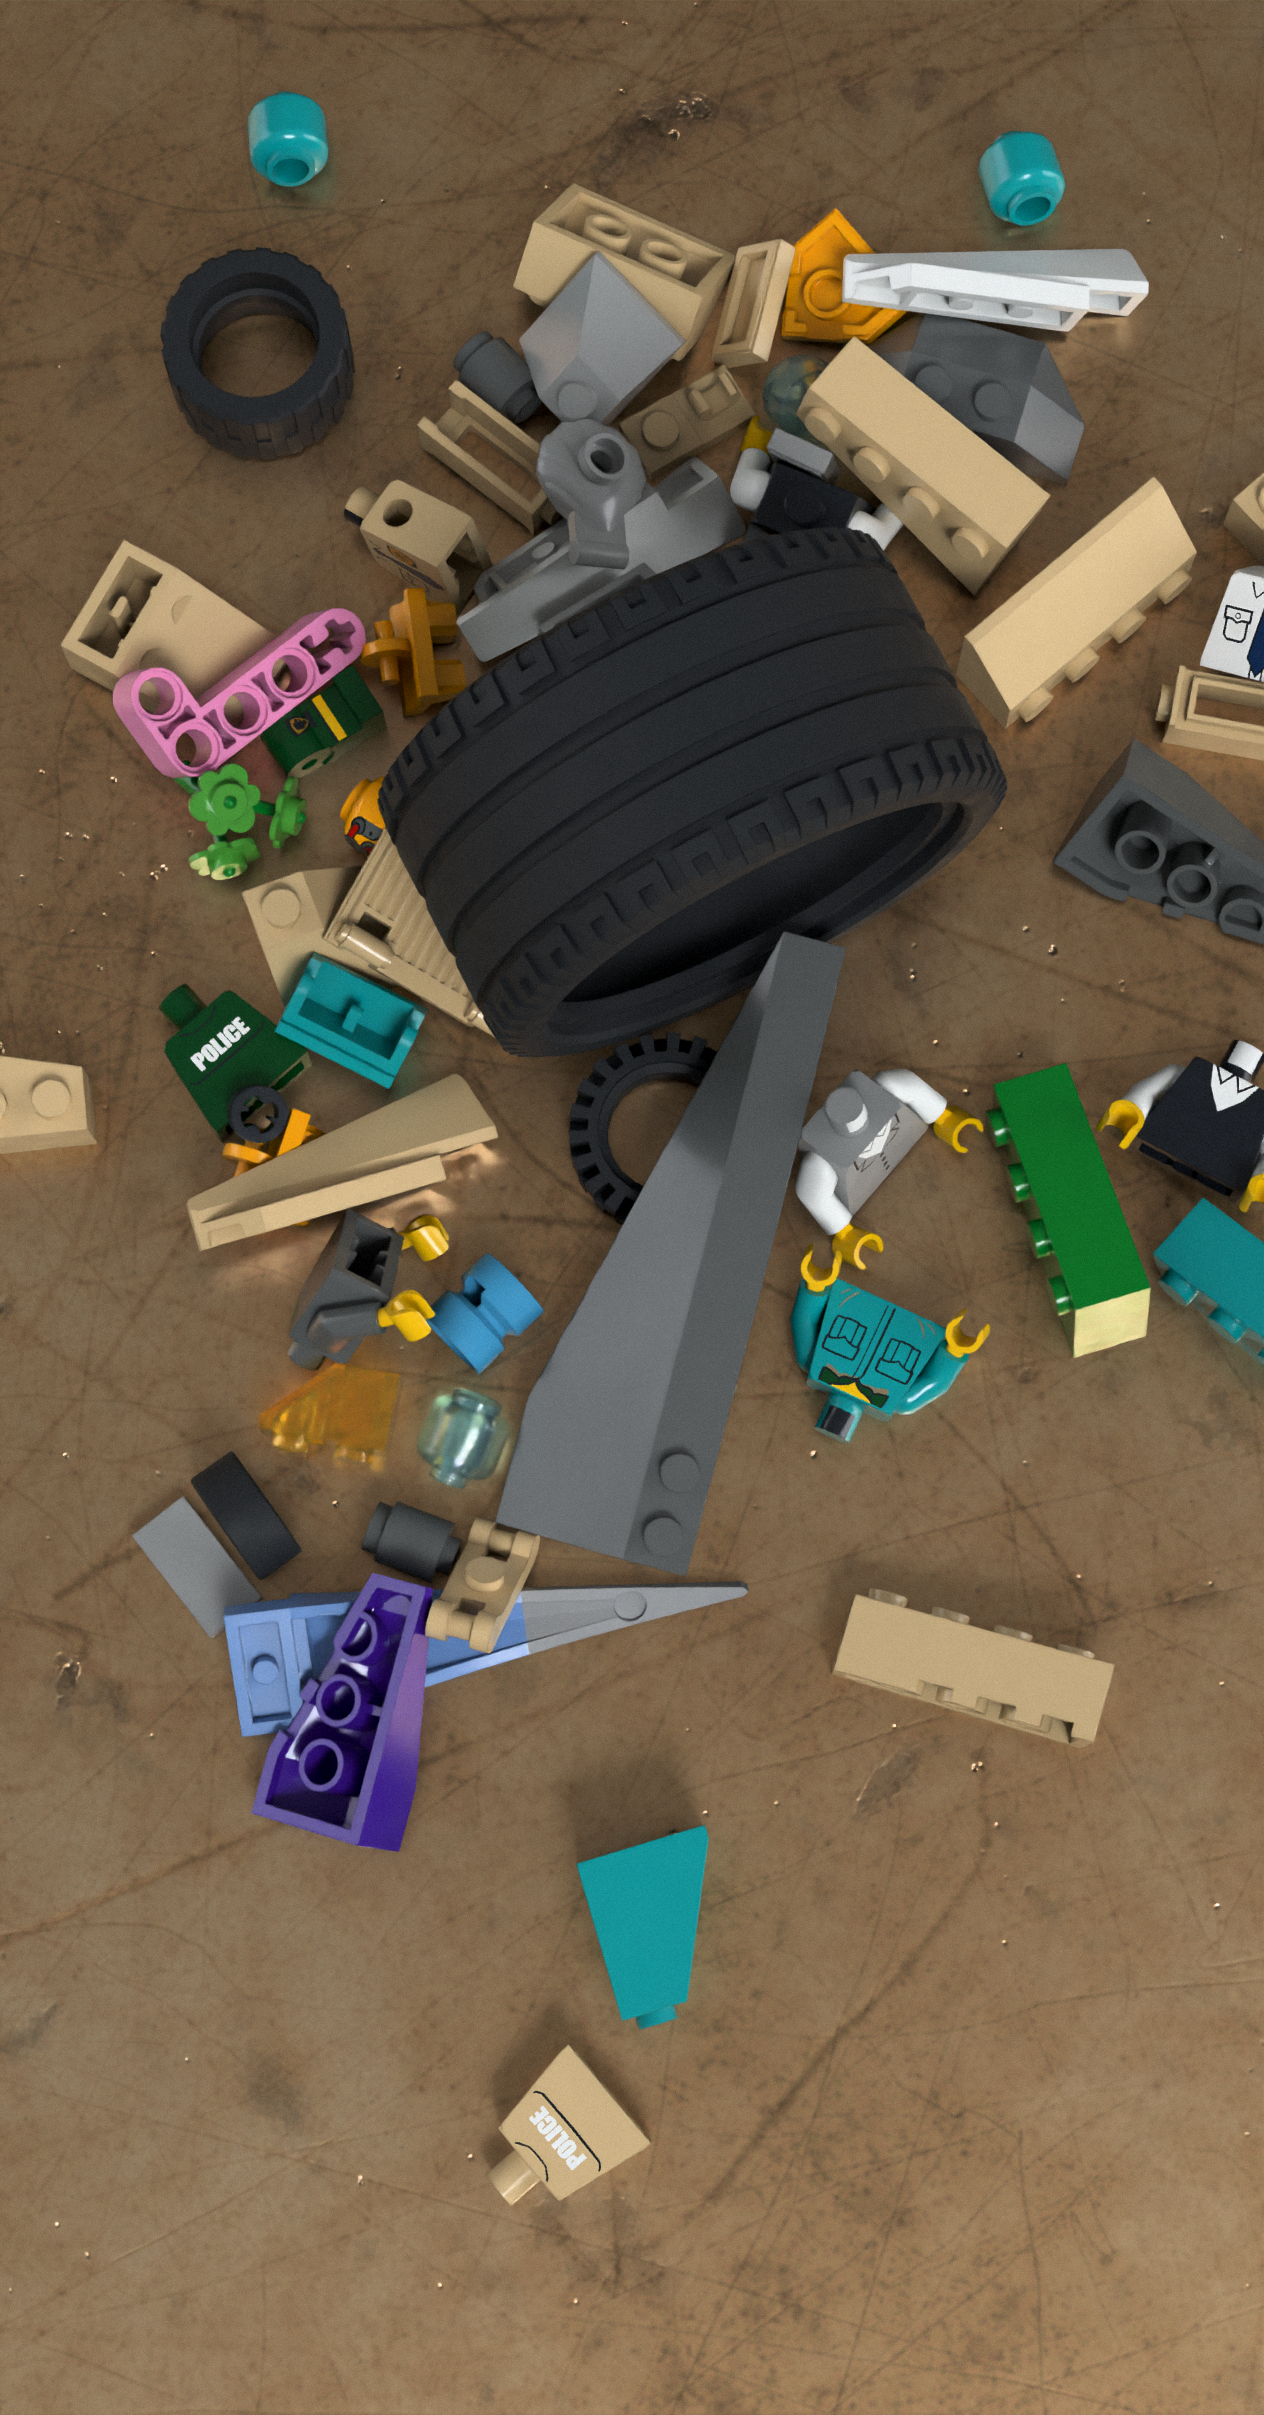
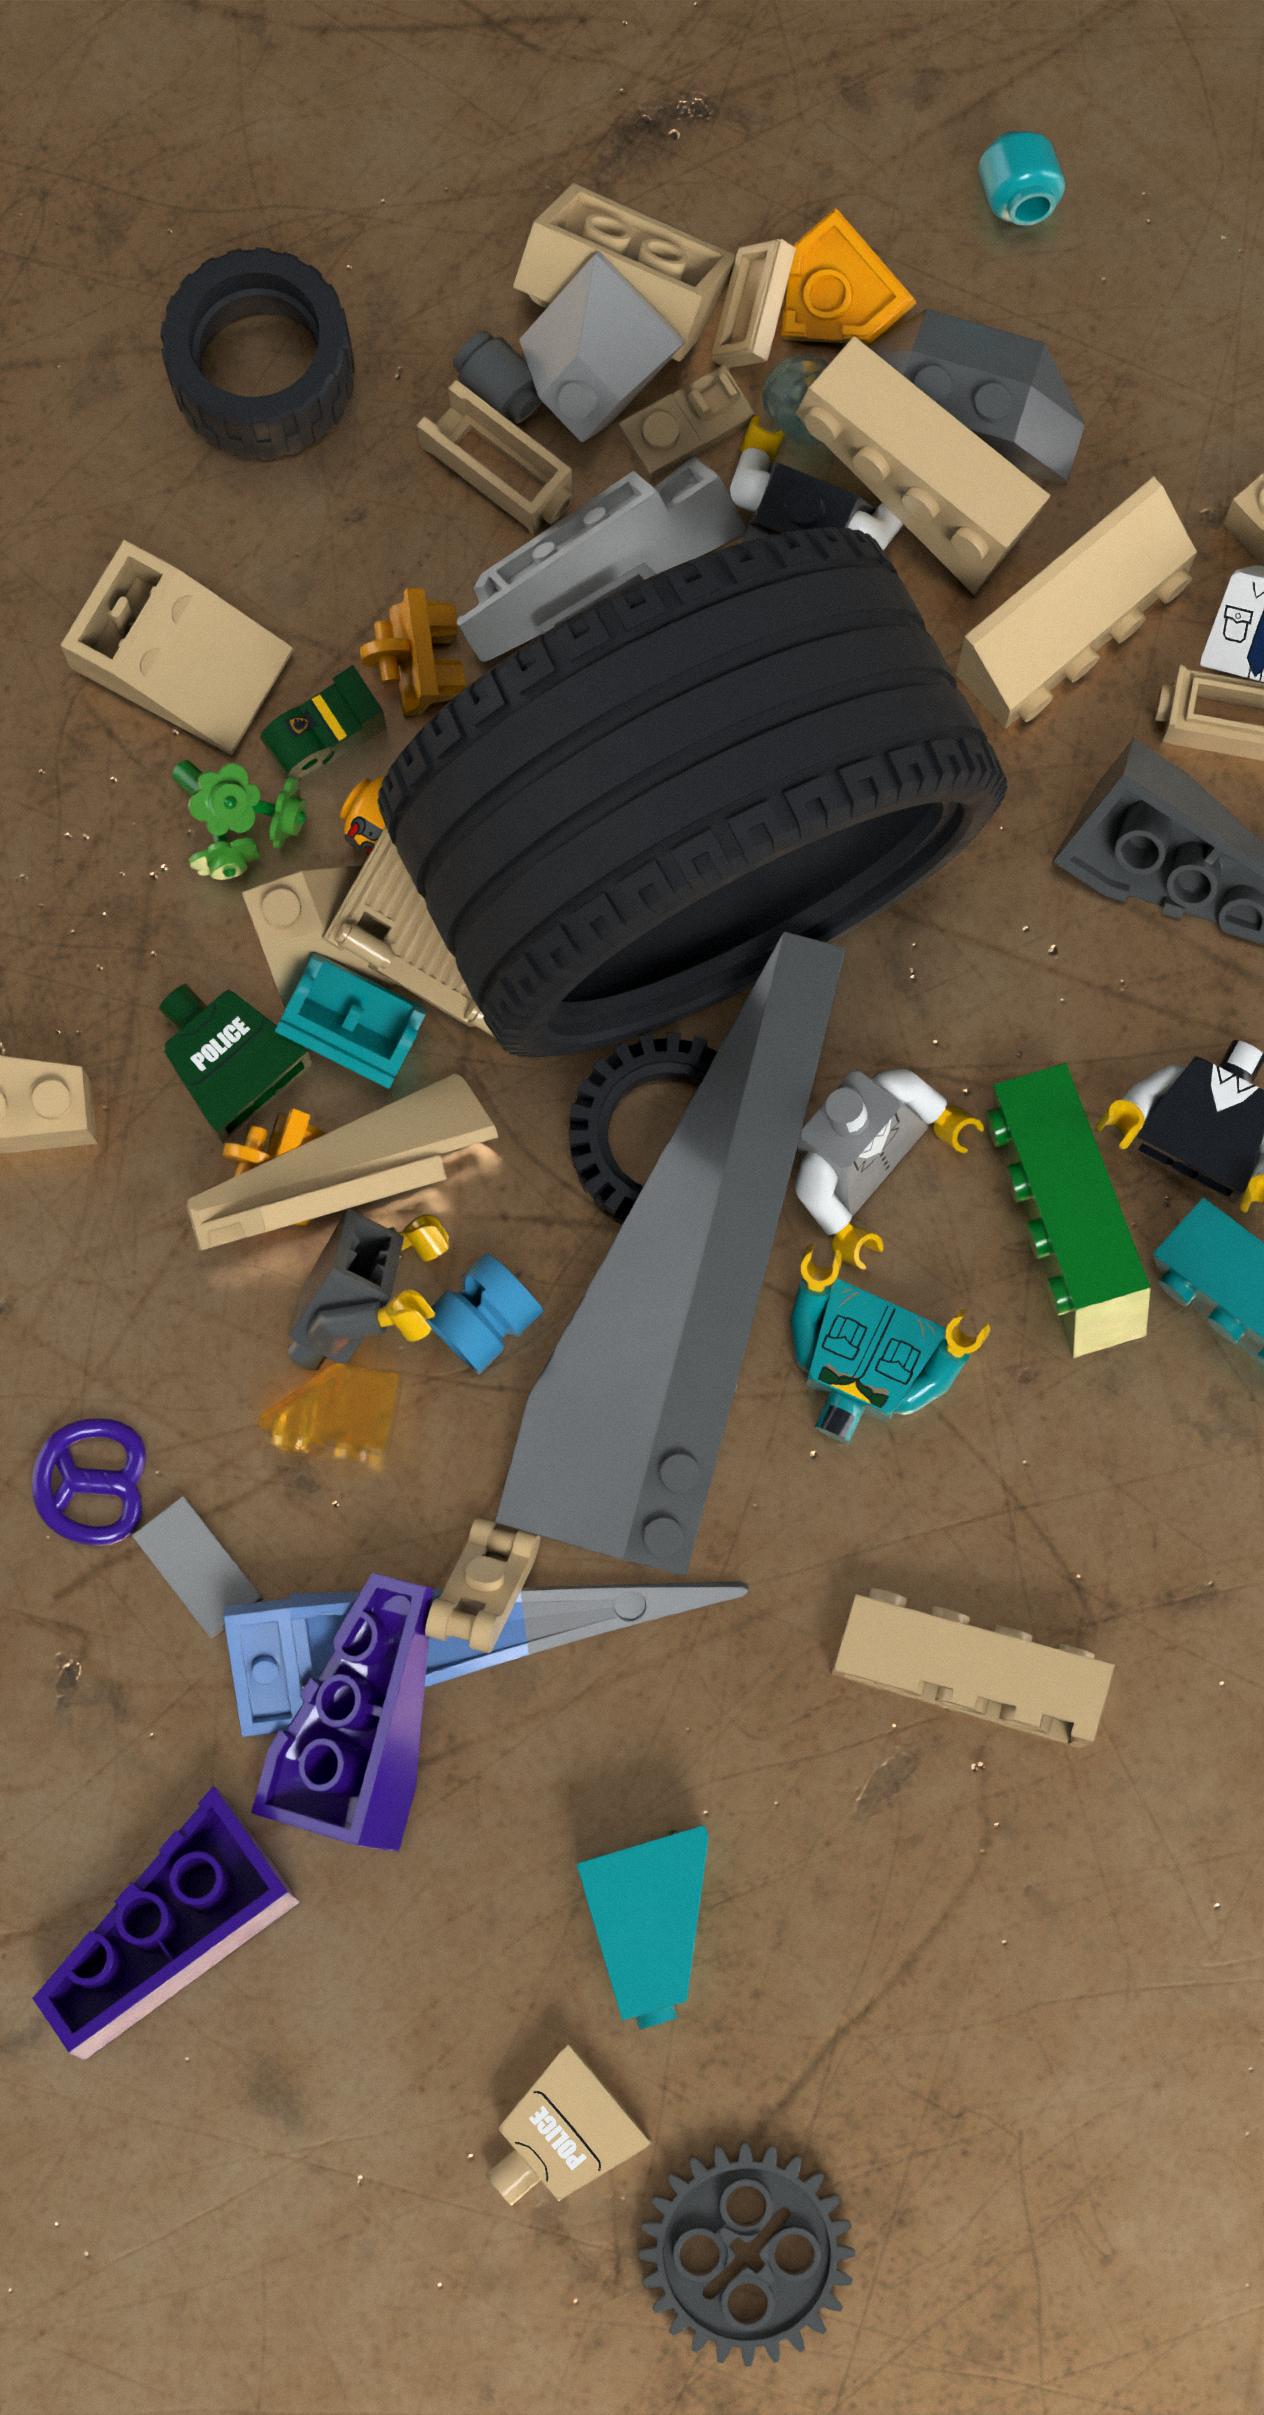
bright pink beam [113,608,366,778] -> none
black tyre [191,1451,302,1580] -> none
black bush [226,1084,288,1143] -> none
teal head [247,91,329,187] -> none
tan torso [344,479,493,615] -> none
dark grey brick [362,1501,463,1584] -> none
clear light blue head [417,1388,510,1488] -> none
light grey animal [536,419,647,570] -> none
light grey tile [767,427,840,485] -> none
white wedge [842,249,1149,332] -> none
none -> dark purple piece [32,1418,146,1546]
none -> dark purple wedge [32,1785,300,2060]
none -> dark grey gear [638,2142,855,2366]

